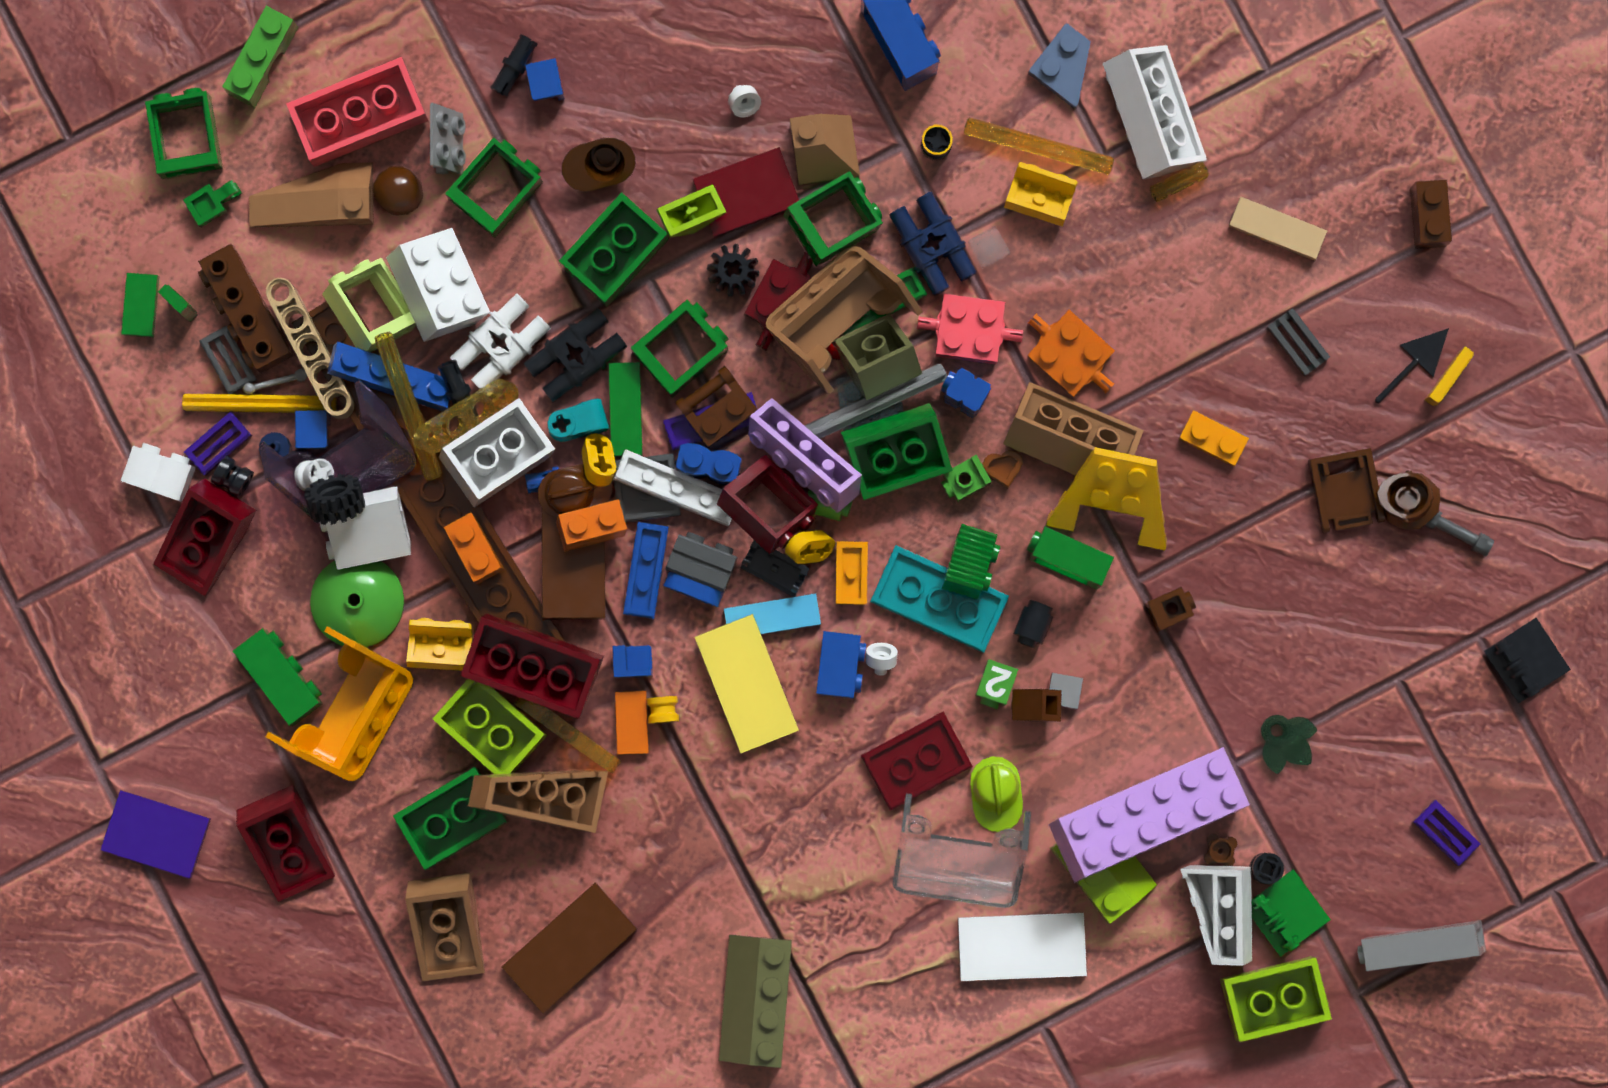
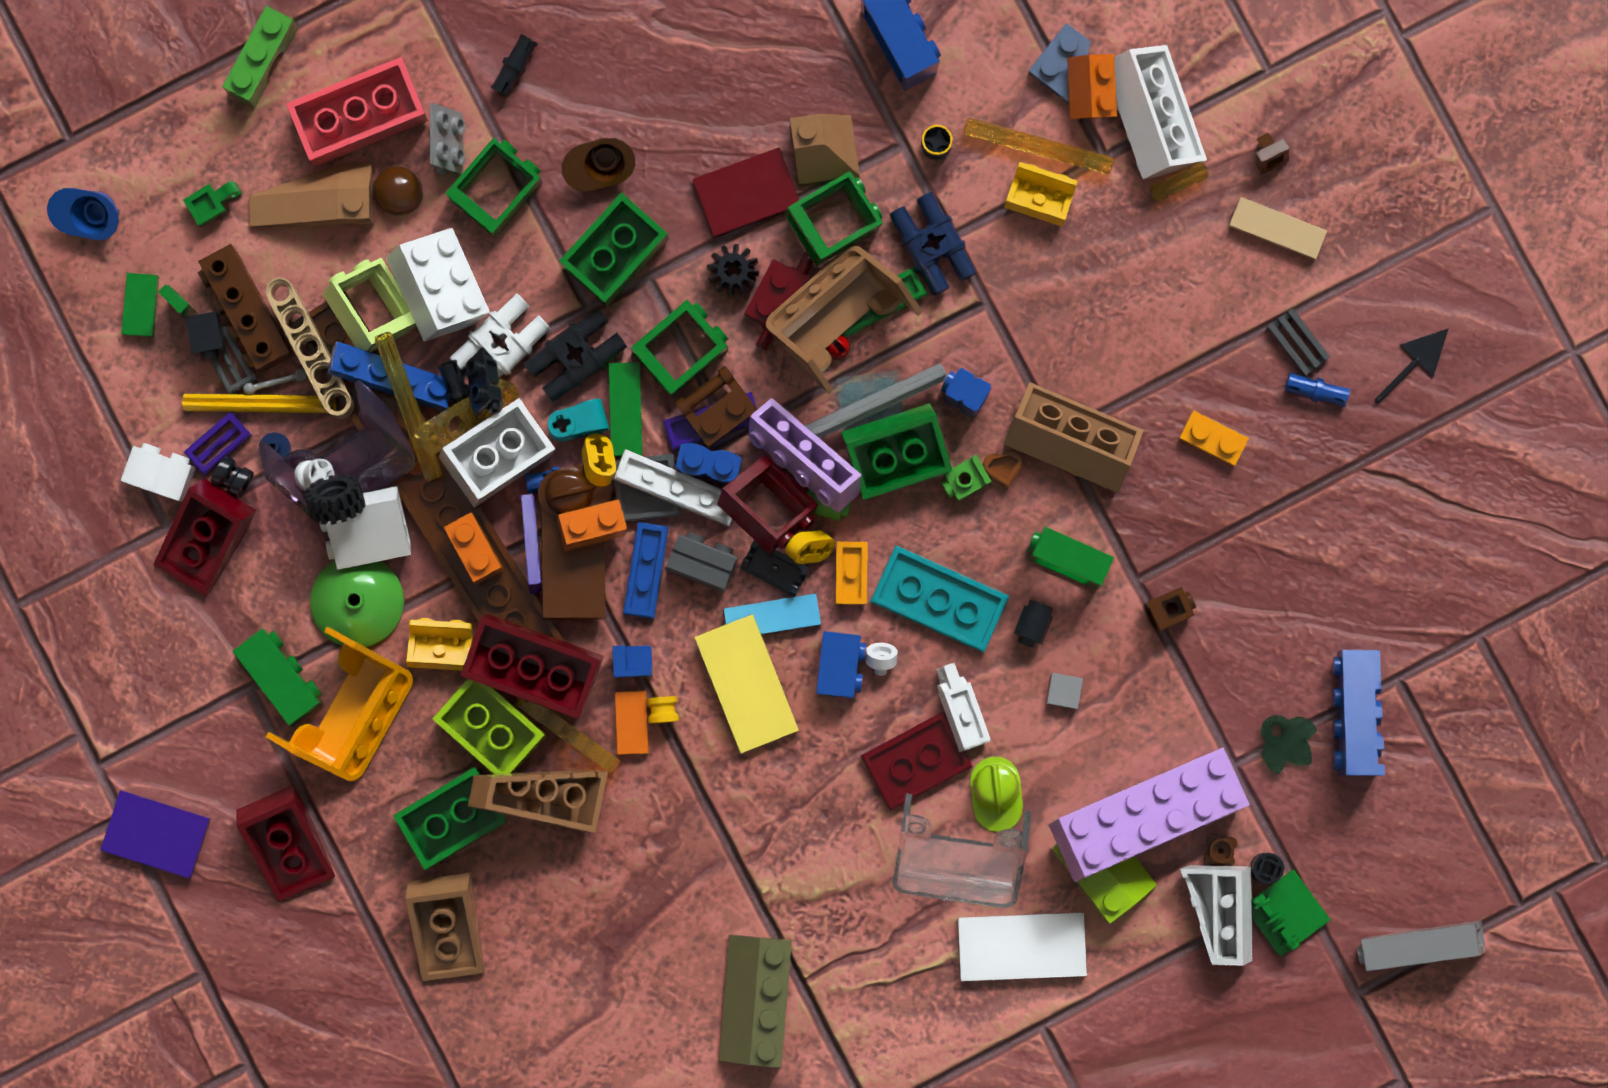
green window [145,88,223,179] -> none
blue panel [295,410,331,451] -> none
reddish brown tile [502,882,637,1014] -> none
blue panel [525,58,565,101] -> none
lime slope [657,185,726,238] -> none
blue beam [663,571,724,607] -> none
white tile [728,85,761,118] -> none
olive brick [834,313,923,400] -> none
coral plate [917,294,1023,365] -> none
green brick [942,524,1000,599] -> none
clear plate [968,226,1010,269] -> none
bright green brick [975,659,1018,709] -> none
reddish brown brick [1011,689,1062,722] -> none
orange plate [1027,309,1115,397] -> none
yellow wing [1046,447,1167,550] -> none
lime brick [1220,956,1332,1042] -> none
reddish brown container [1308,448,1385,533] -> none
reddish brown hat [1377,470,1440,530] -> none
reddish brown brick [1410,180,1452,249] -> none
dark purple tile [1413,800,1481,866] -> none
yellow tile [1425,346,1474,406] -> none
dark grey bar [1425,511,1494,557] -> none
black hinge [1484,618,1571,704] -> none
none -> blue piece [47,188,119,240]
none -> black brick [185,311,227,361]
none -> black hinge [465,347,503,416]
none -> tile [521,494,542,594]
none -> white hinge [936,663,991,752]
none -> orange brick [1067,54,1117,120]
none -> reddish brown tile [1256,133,1289,174]
none -> blue pin [1284,372,1350,408]
none -> wedge [1332,650,1385,777]

